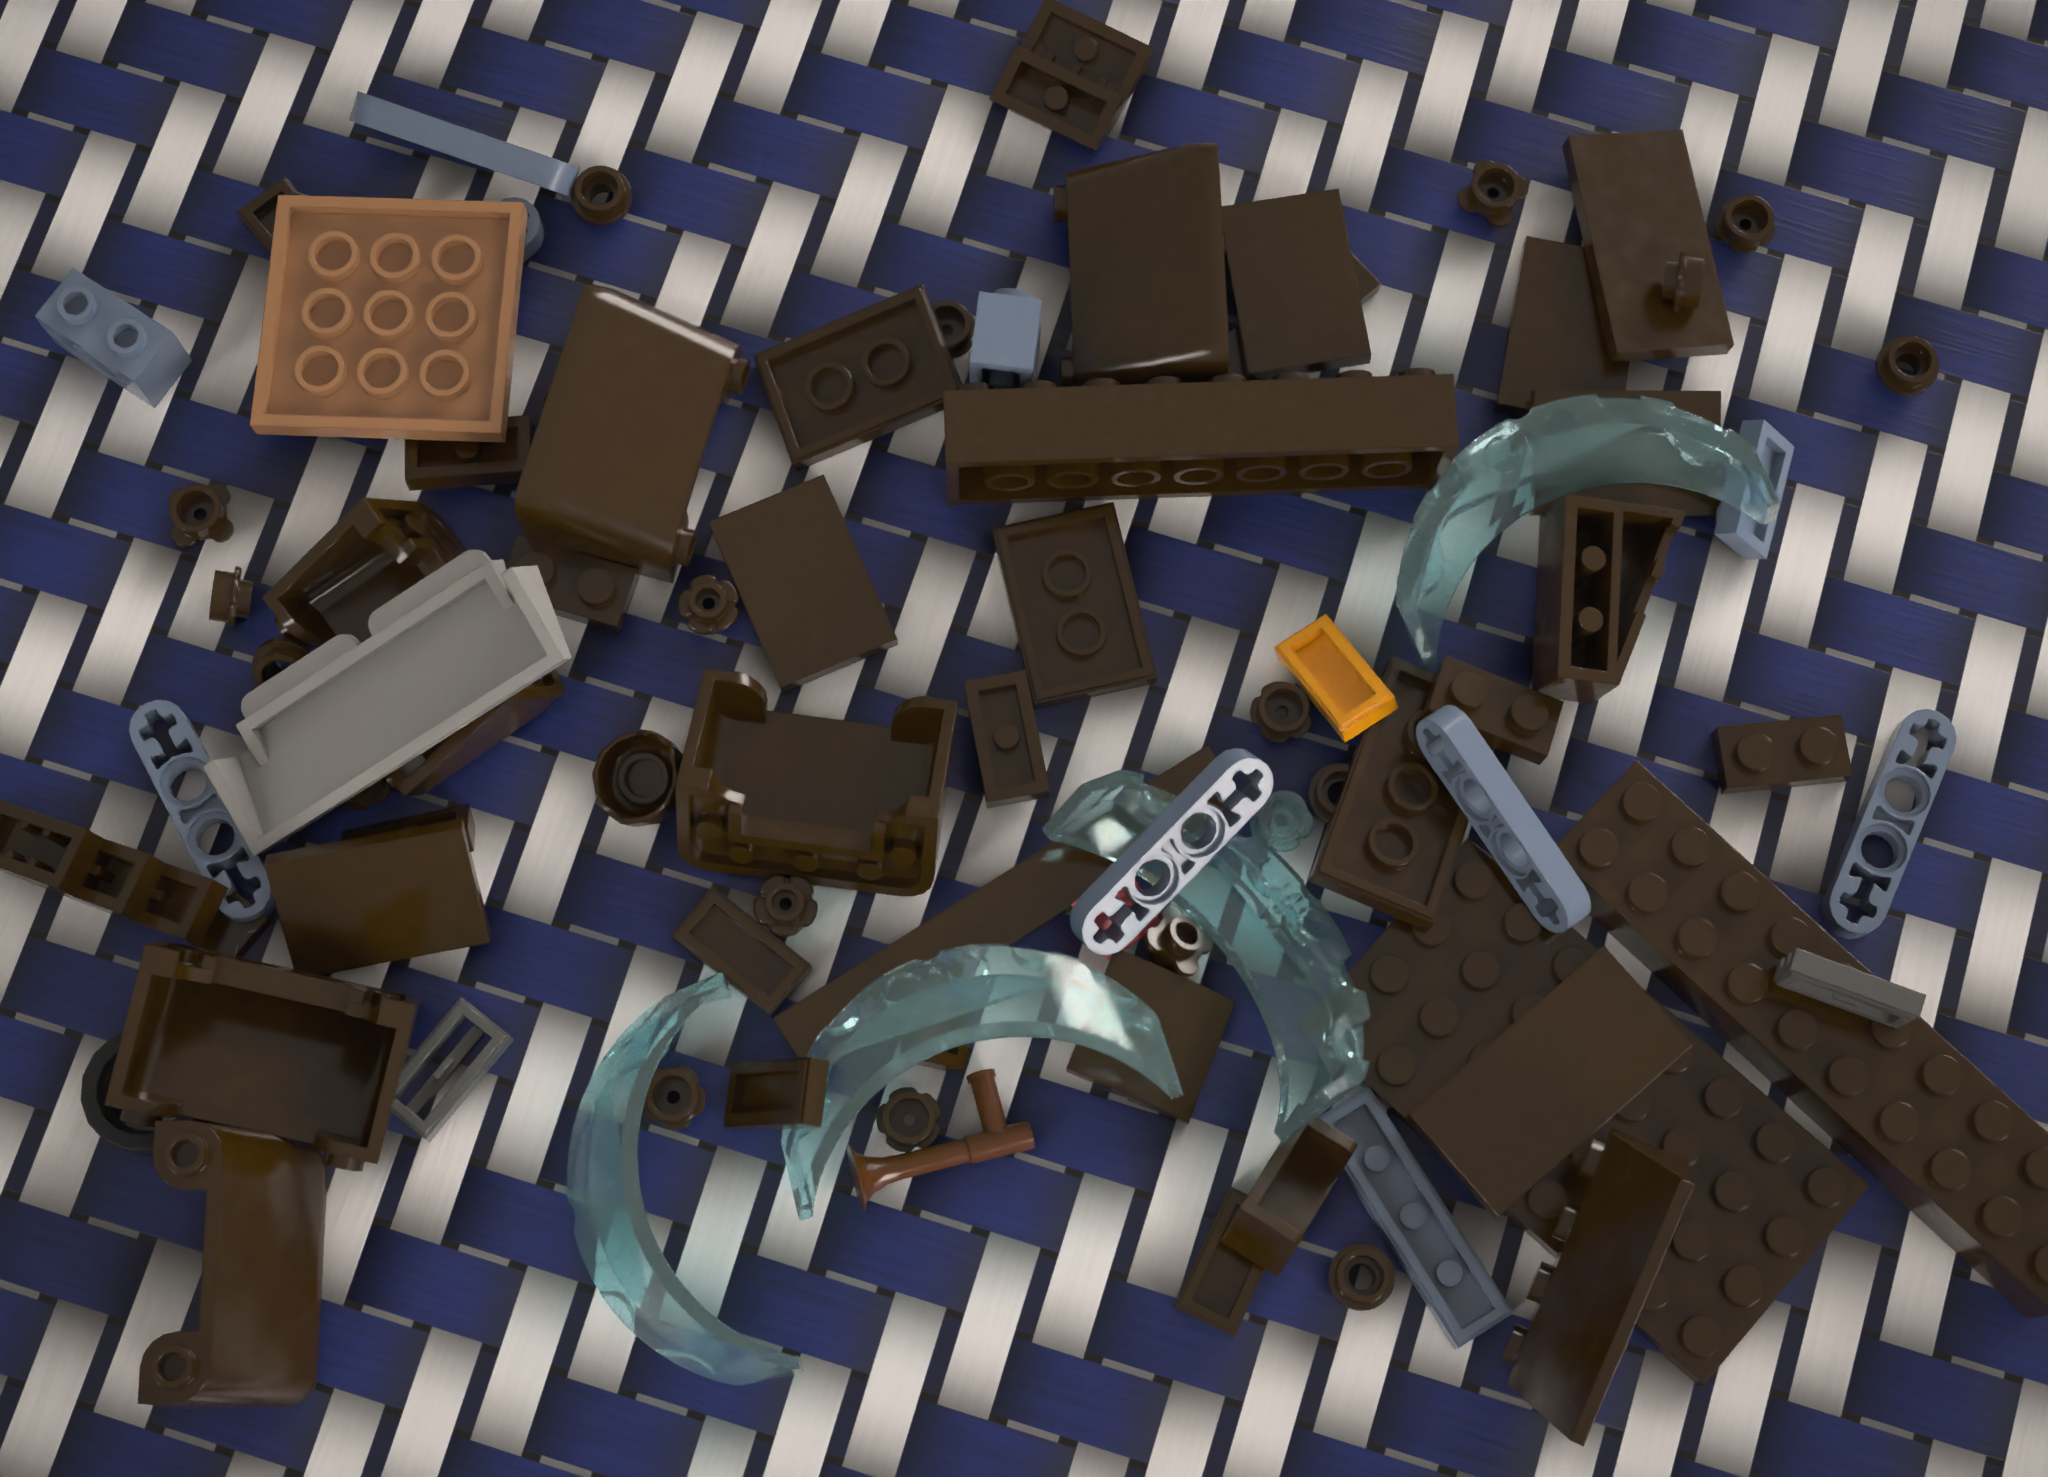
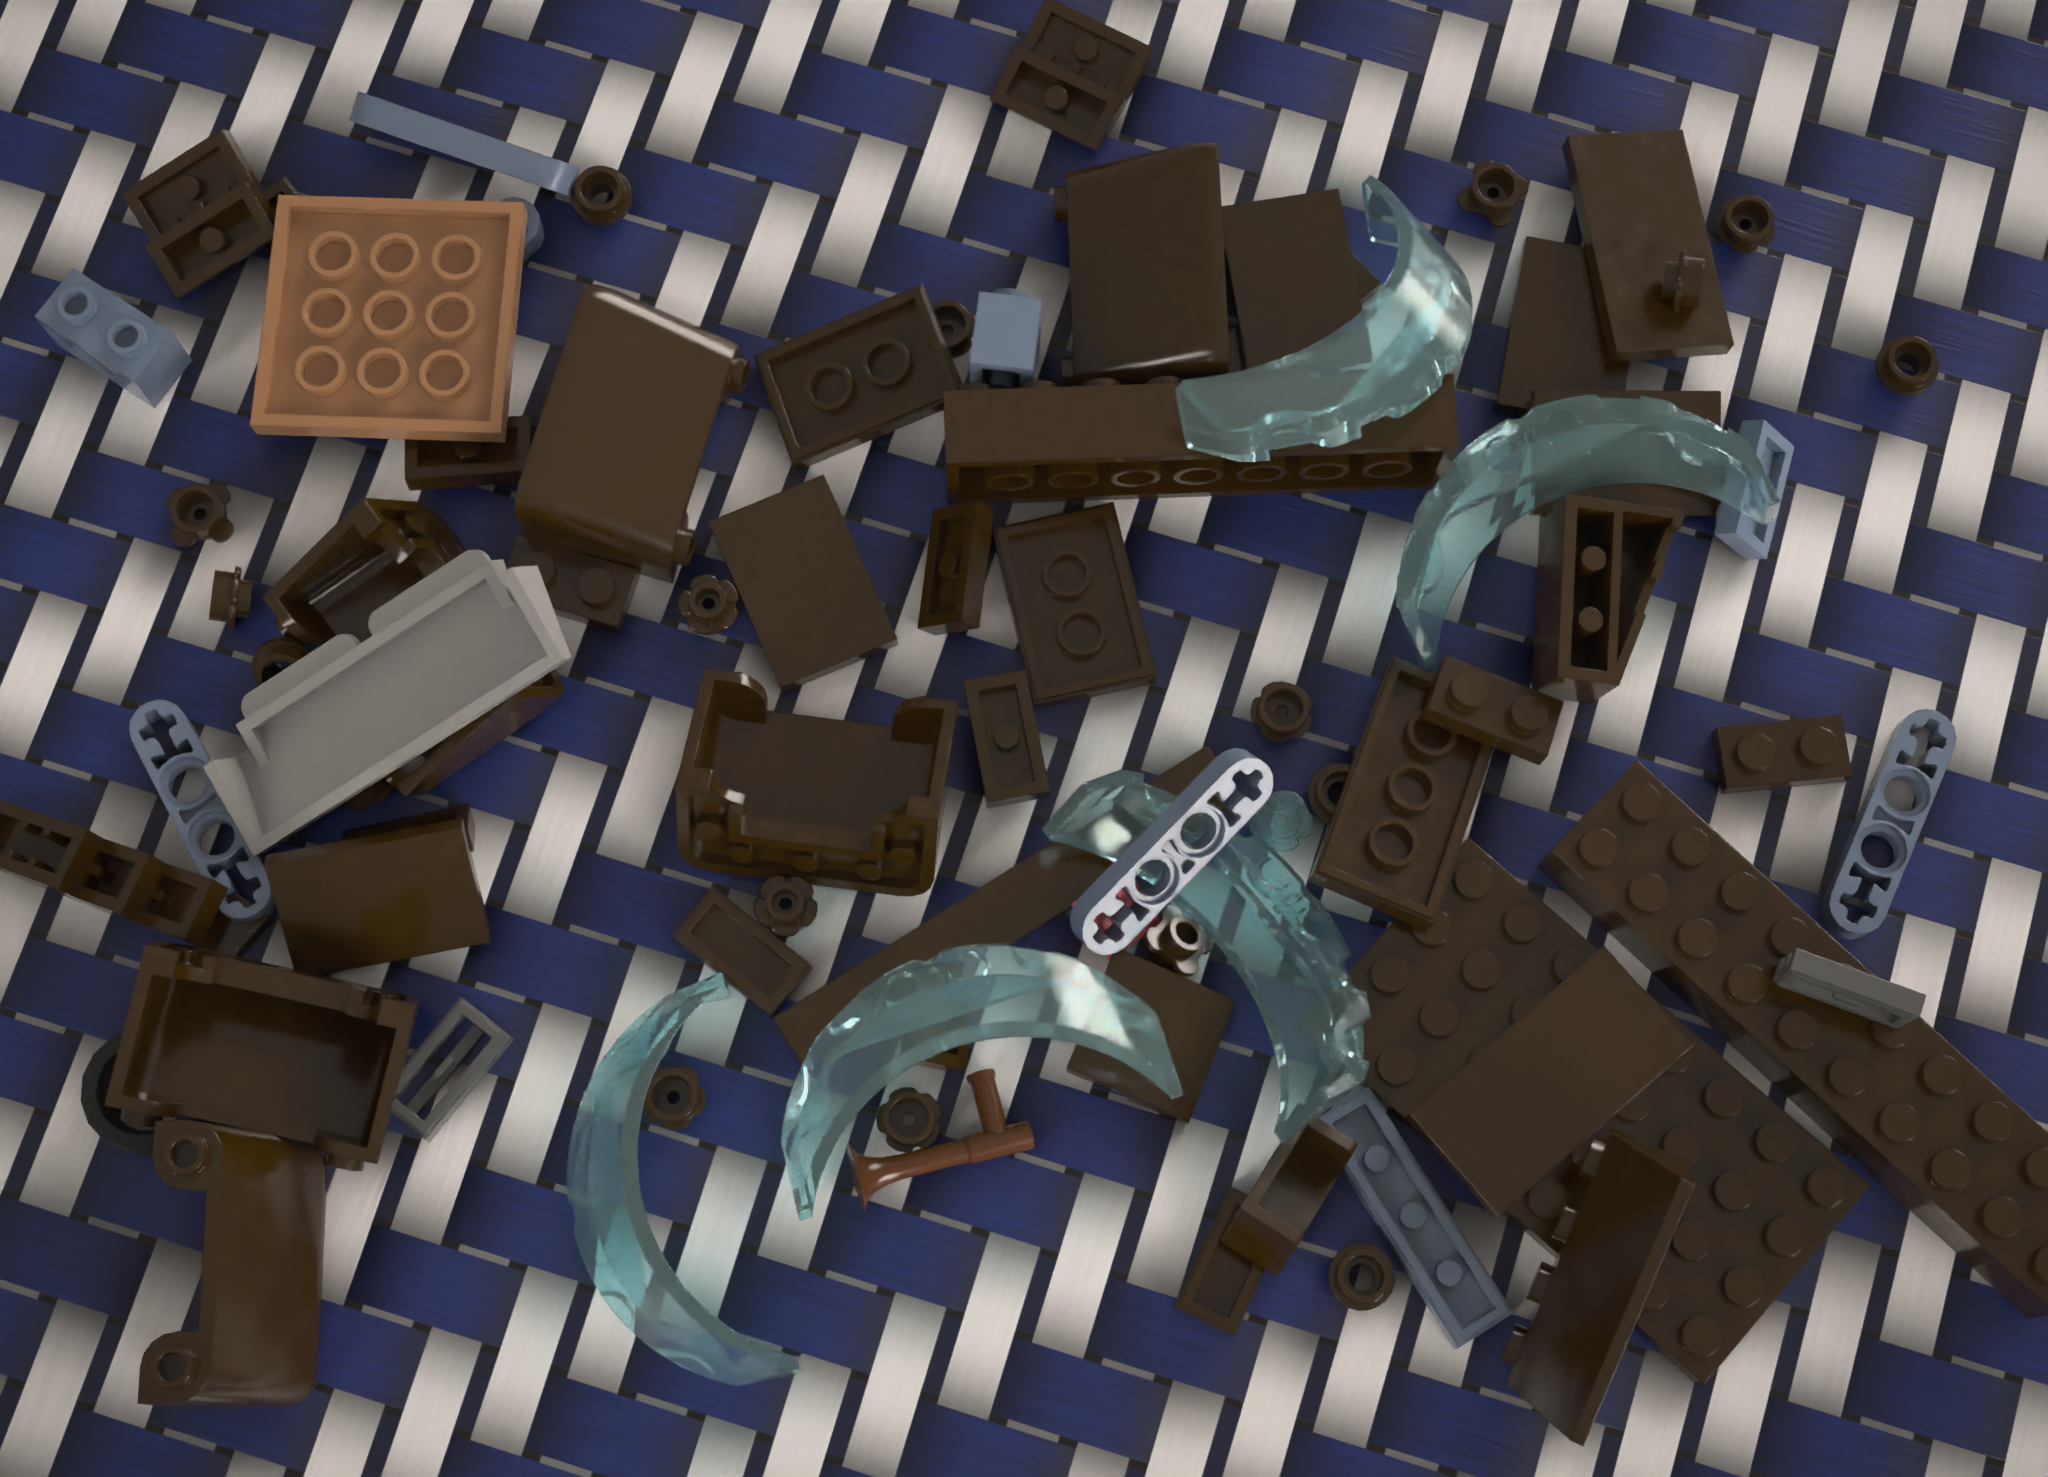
dark brown hair [592,729,683,827] -> none
dark brown tile [724,1057,830,1131] -> none
light orange tile [1274,614,1398,743] -> none
sand blue beam [1416,705,1591,934] -> none
none -> dark brown slope [121,129,275,299]
none -> dark brown plate [917,501,994,636]
none -> clear light blue windscreen [1175,175,1473,462]

